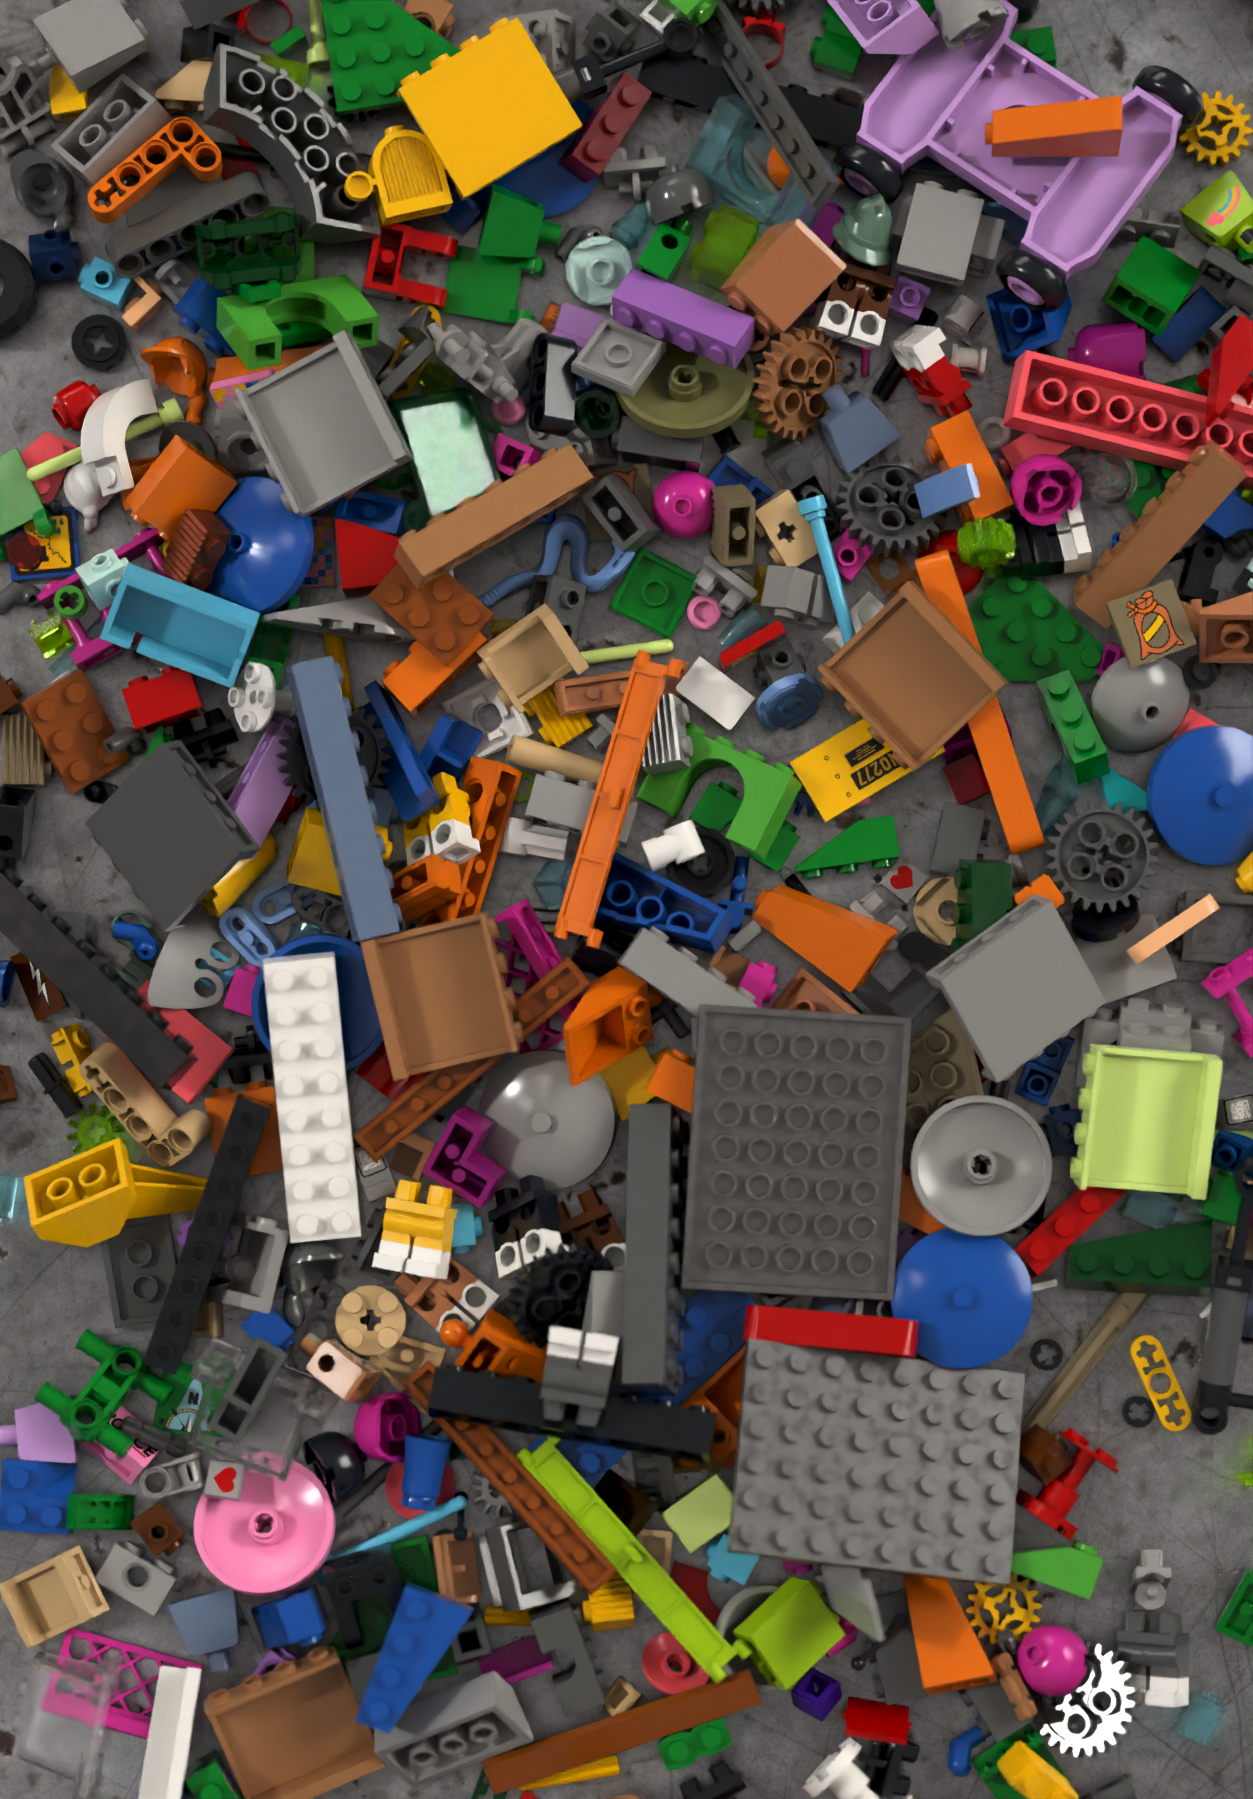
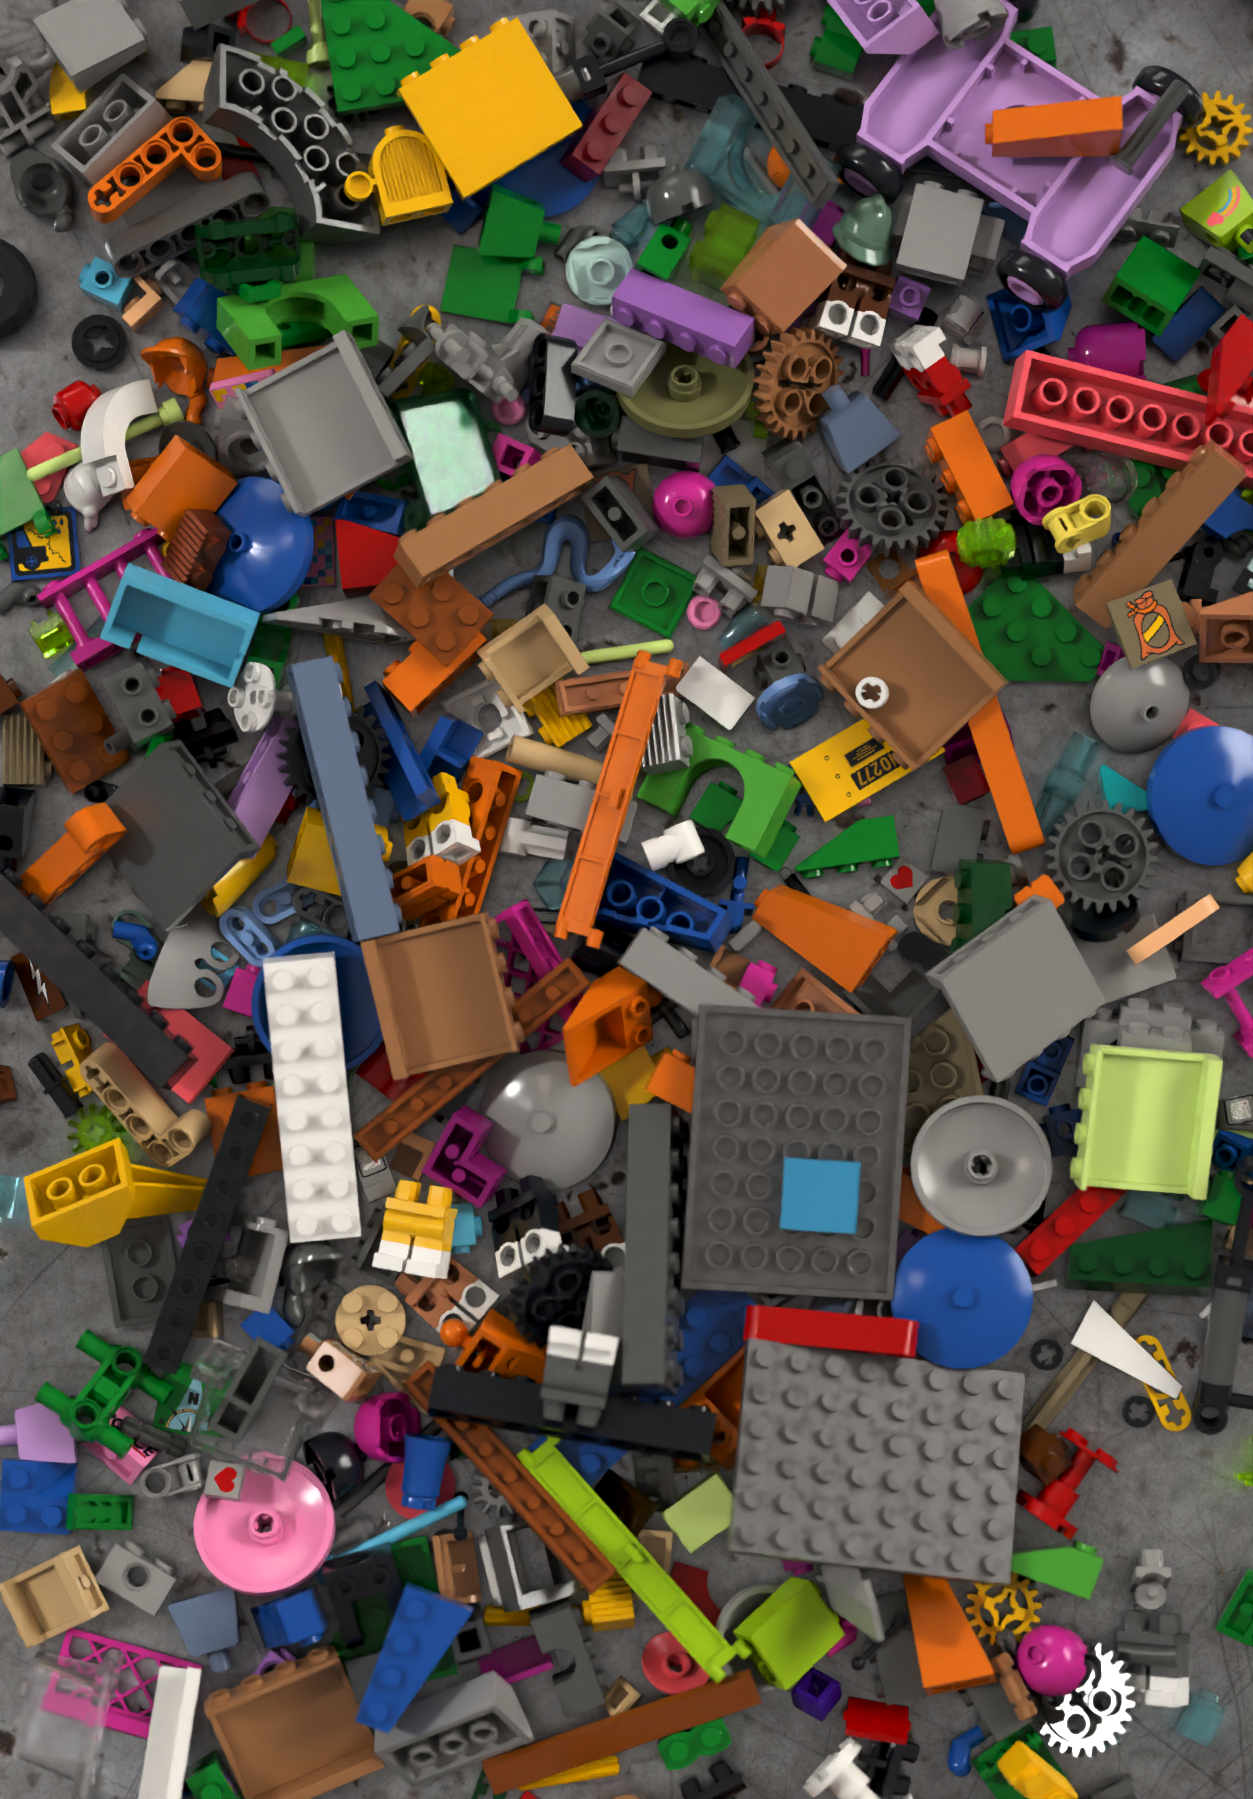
clear red tile [6,534,43,570] -> none
dark blue brick [28,229,82,283] -> none
bright green bush [54,585,88,620] -> none
light aqua brick [75,548,129,611] -> none
reddish brown brick [130,1500,187,1557] -> none
red brick [361,219,459,310] -> none
medium azure brick [704,1528,760,1586] -> none
medium azure piece [797,495,856,645] -> none
medium blue slope [914,463,980,519] -> none
green arch [1036,669,1110,785] -> none
none -> orange beam [20,802,127,906]
none -> dark grey brick [103,662,177,747]
none -> dark azure slope [780,1157,861,1234]
none -> white bush [856,677,889,709]
none -> light yellow piece [1042,494,1111,553]
none -> white sticker [1071,1300,1183,1399]
none -> dark grey axle [1109,79,1189,175]

